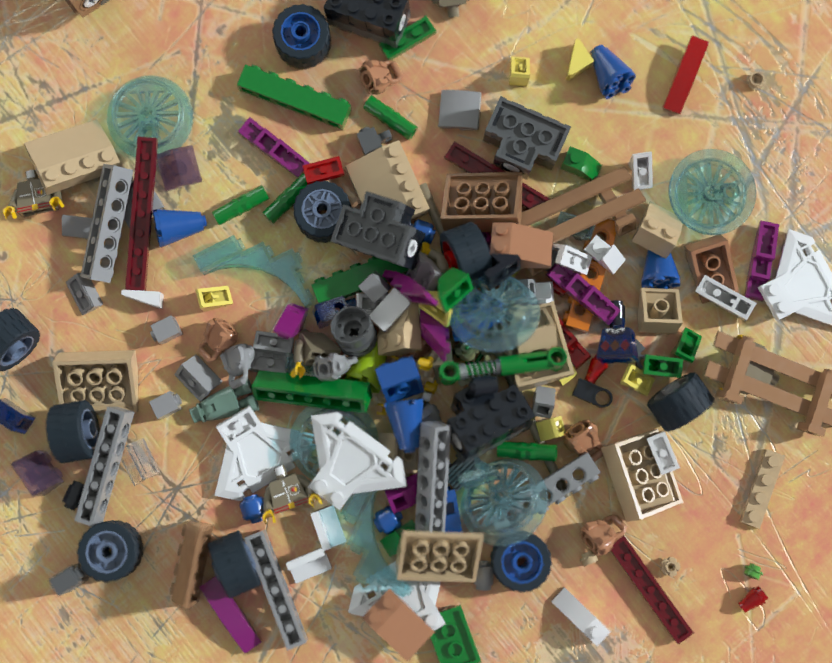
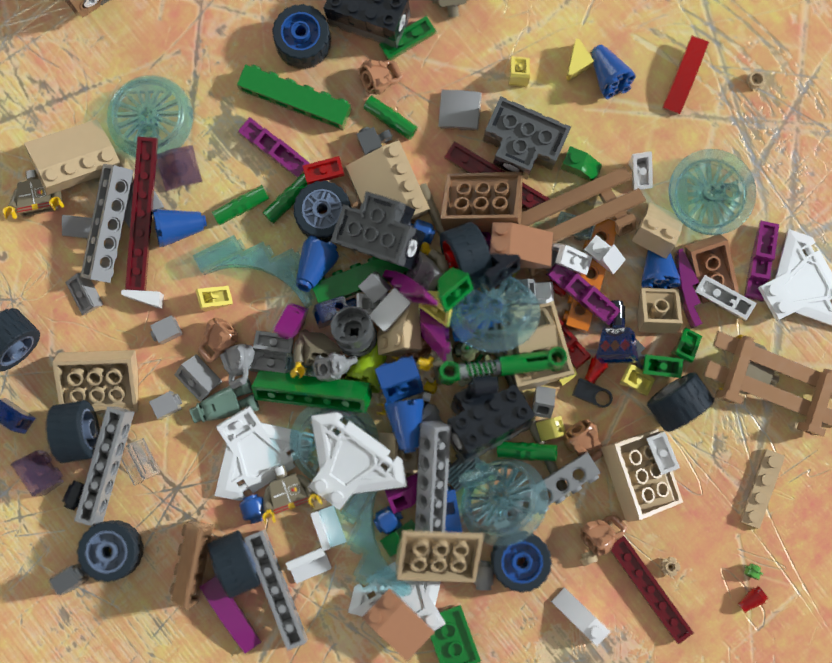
none -> blue cone [296,236,339,292]
none -> magenta slope [675,248,702,329]

